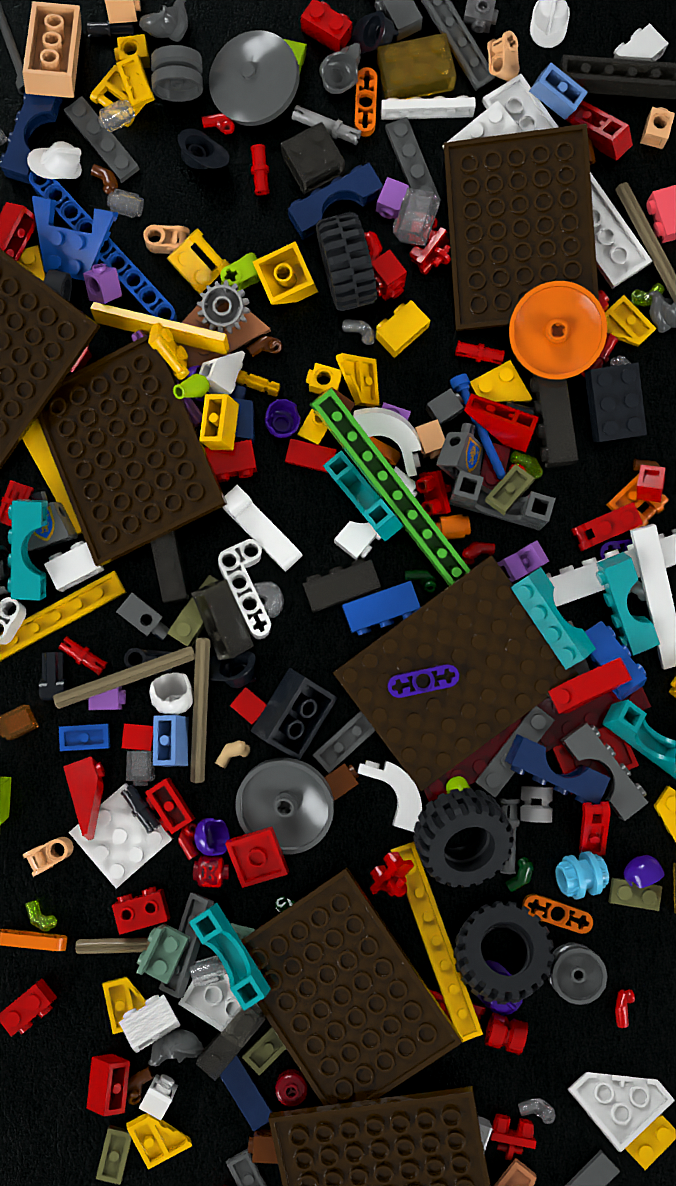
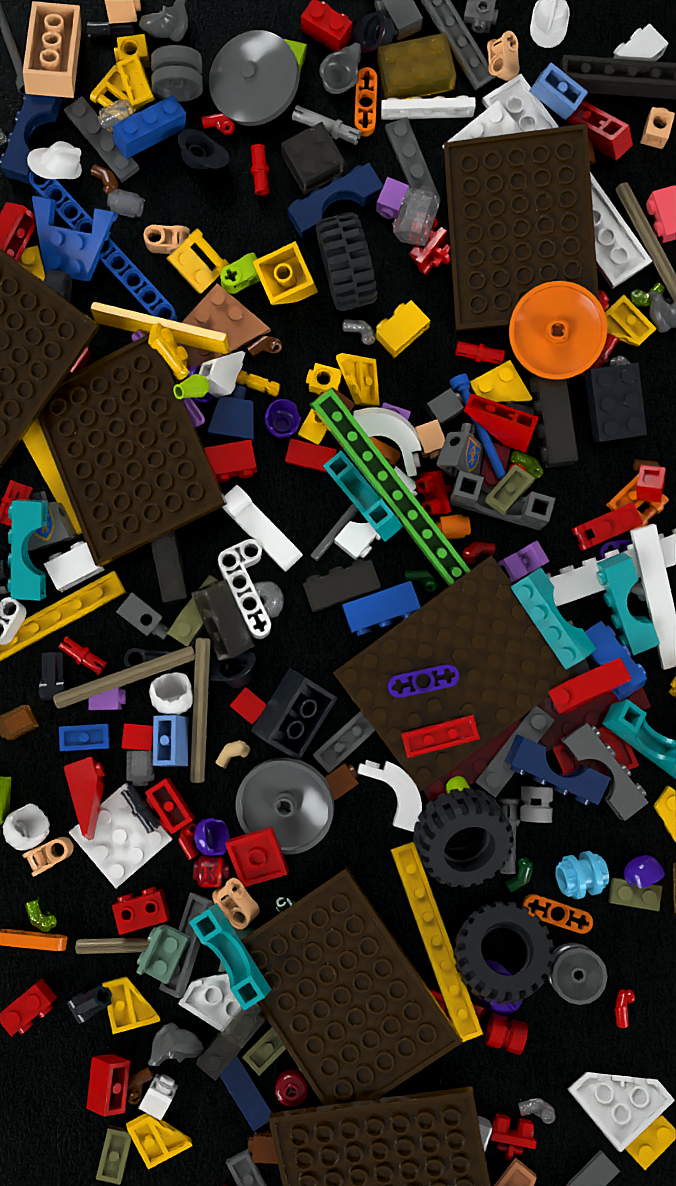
medium lavender brick [83,264,122,304] -> none
white brick [119,995,180,1053] -> none
clear brick [189,955,227,987] -> none
light grey gear [197,280,250,334] -> none
yellow brick [199,394,239,450] -> none
red arm [364,231,382,261] -> none
red hips [370,852,414,897] -> none
red brick [372,249,407,301] -> none
red plate [579,801,611,856] -> none
none -> white hair [2,804,50,850]
none -> black piece [66,985,113,1024]
none -> blue brick [113,95,186,159]
none -> light nougat piece [212,878,259,930]
none -> dark grey bar [310,503,359,562]
none -> red tile [401,714,480,758]

